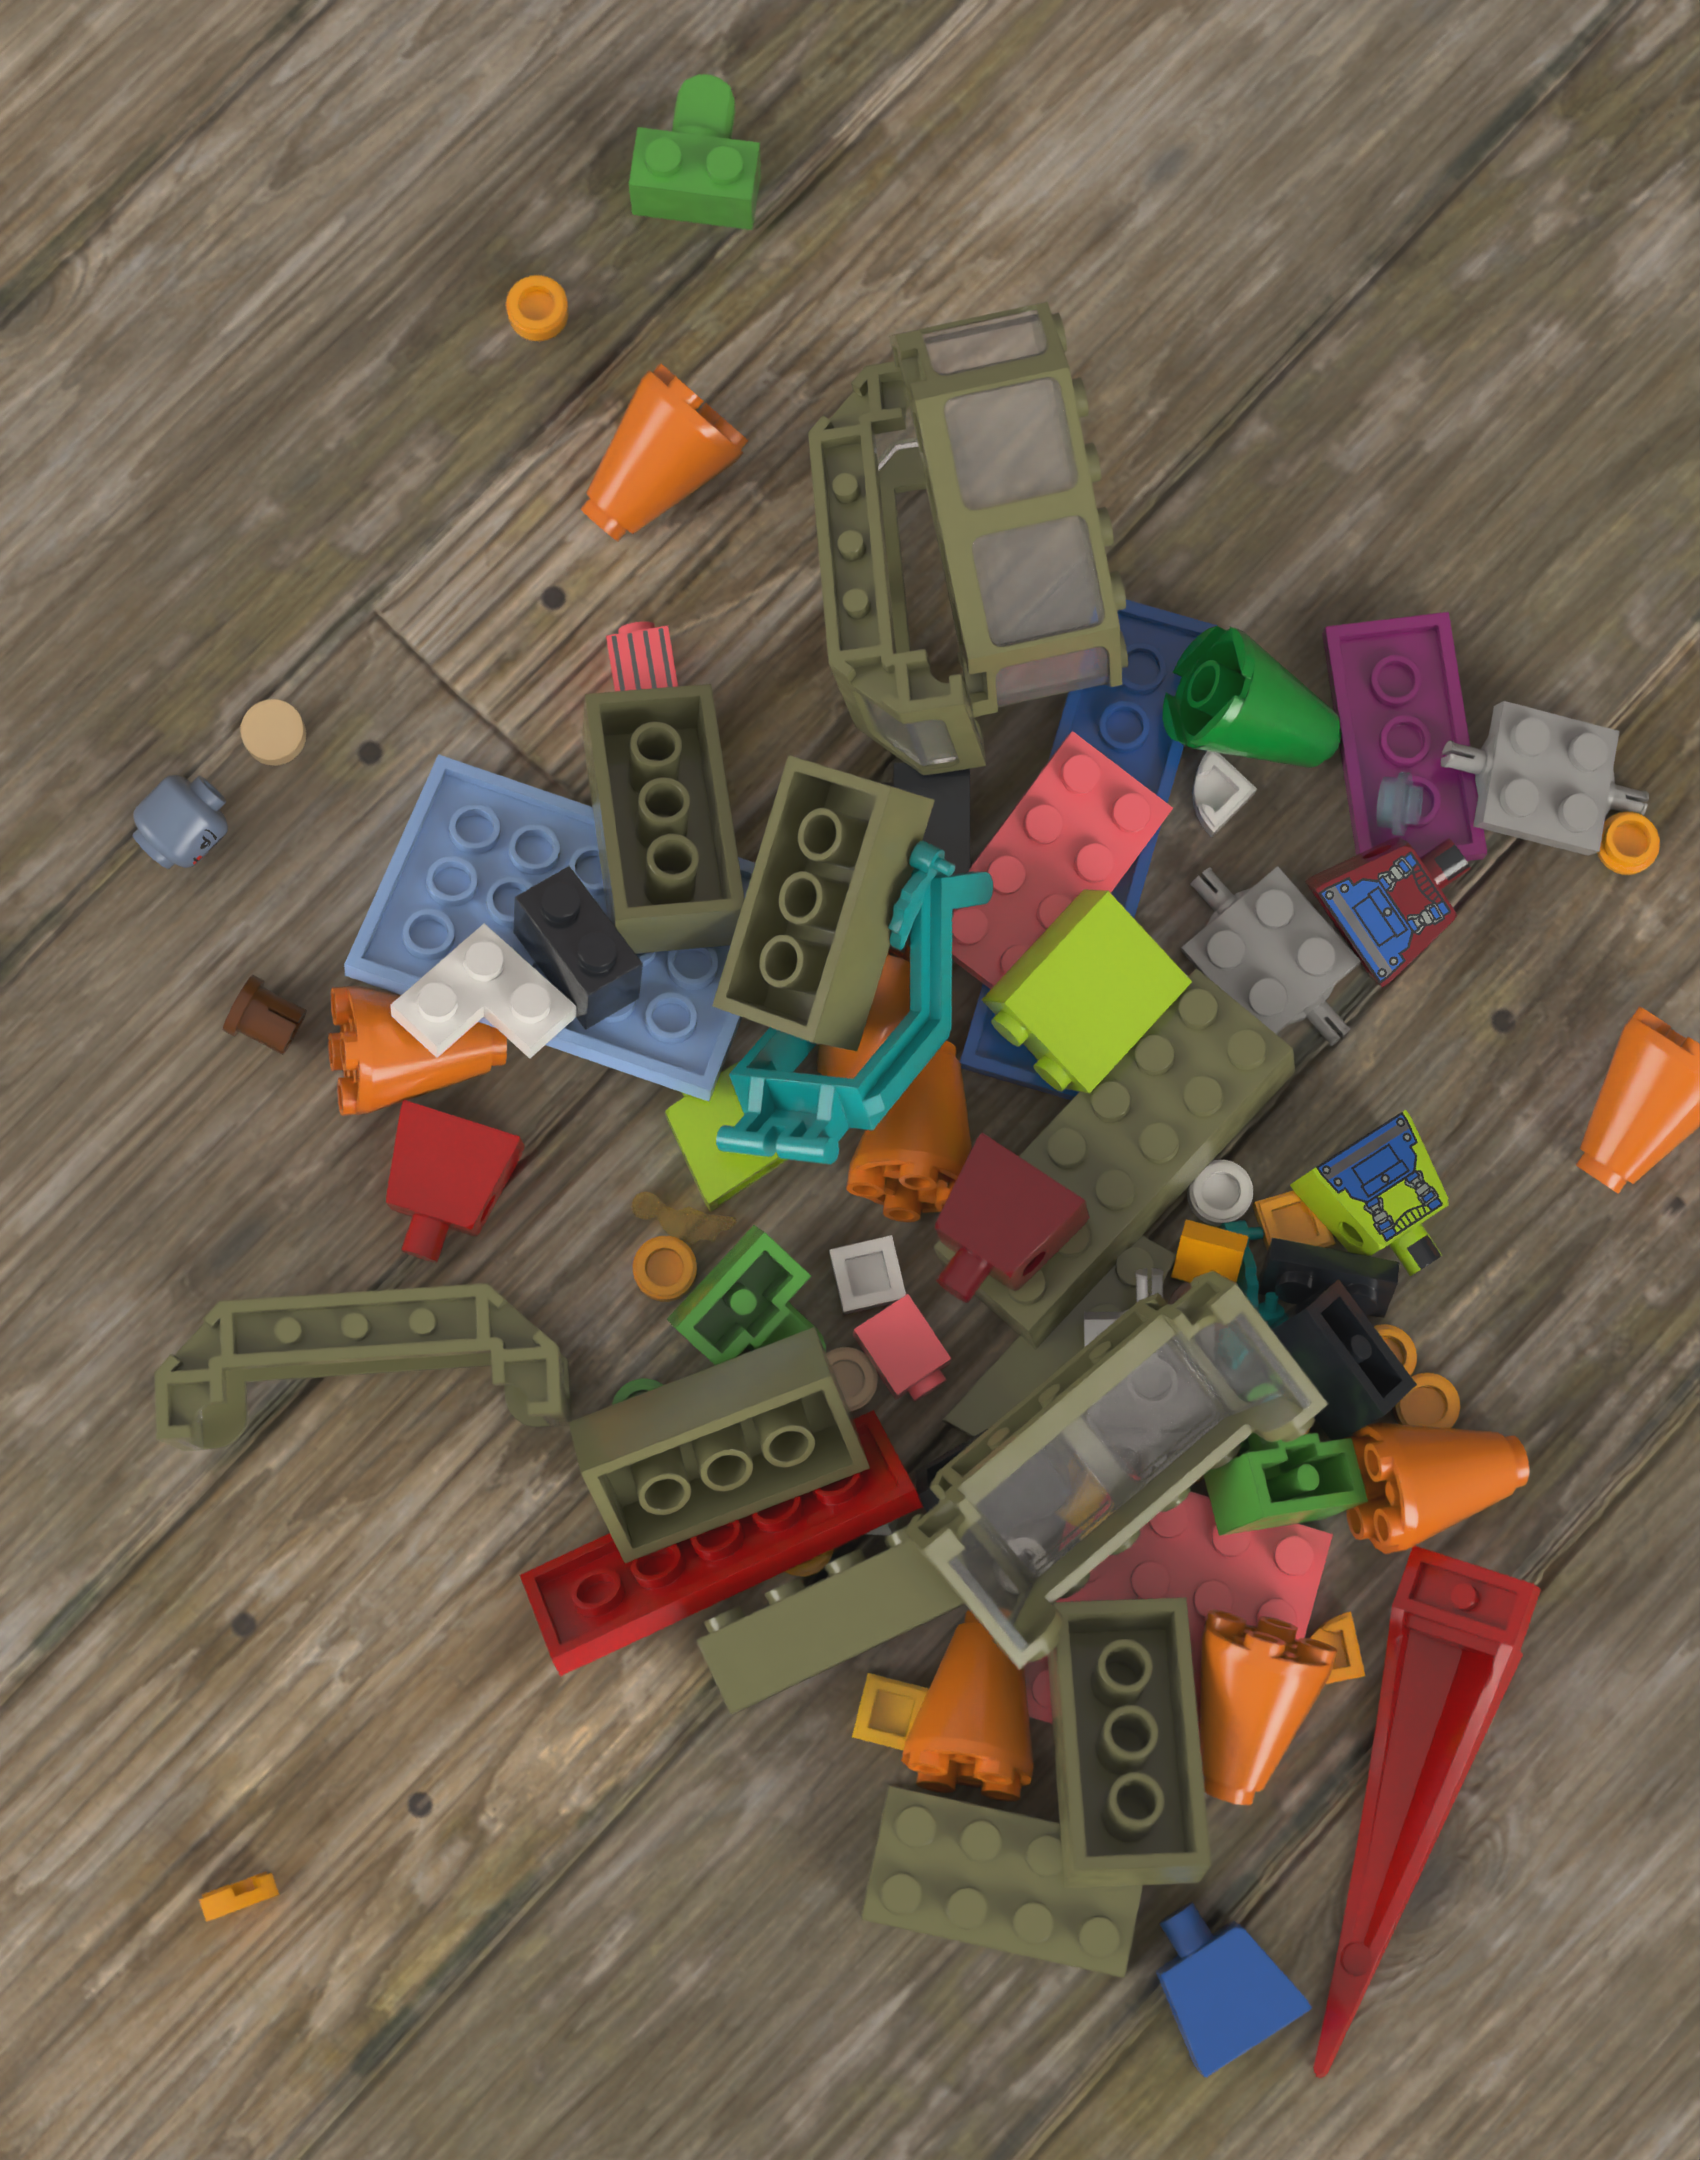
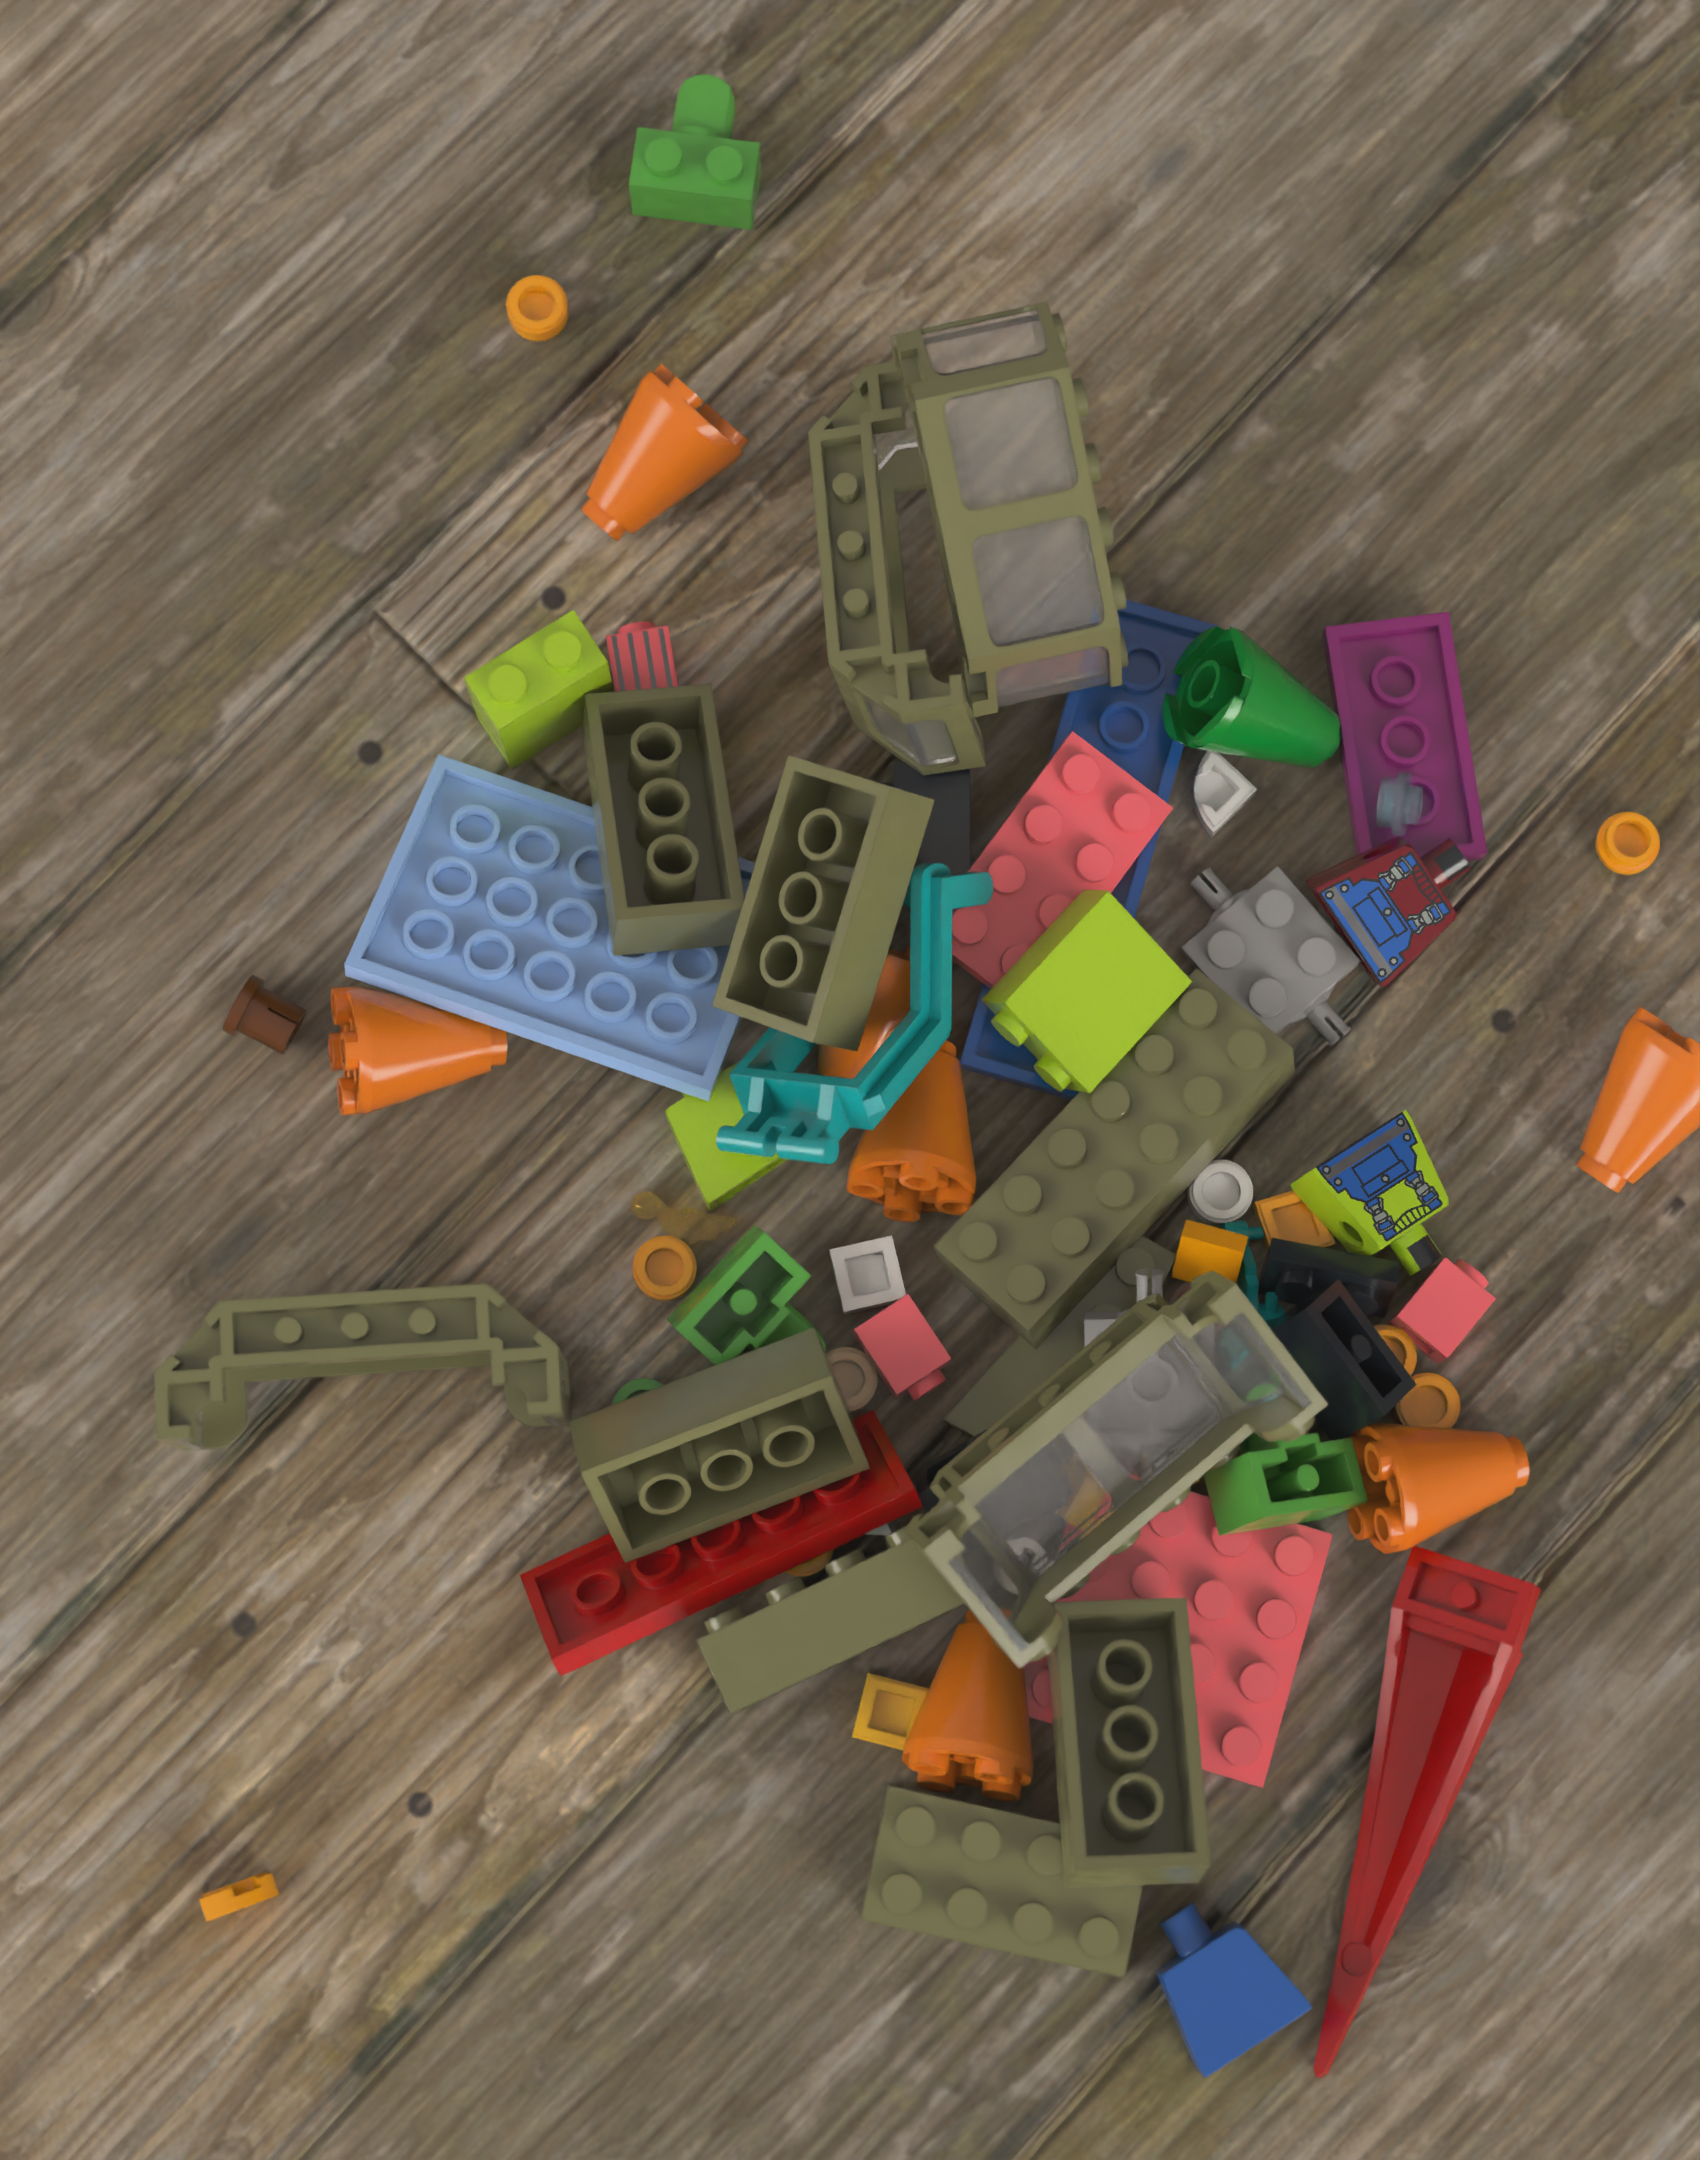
sand blue head [133,775,228,869] -> none
tan tile [240,699,306,766] -> none
red torso [386,1100,525,1263] -> none
white plate [391,923,577,1058] -> none
black brick [513,866,643,1030] -> none
teal piece [889,840,955,950] -> none
dark red torso [935,1133,1090,1303] -> none
orange cone [1200,1610,1337,1805] -> none
light orange tile [1309,1611,1365,1684] -> none
light grey plate [1441,701,1649,856] -> none
none -> lime brick [464,610,614,769]
none -> coral brick [1387,1257,1496,1364]

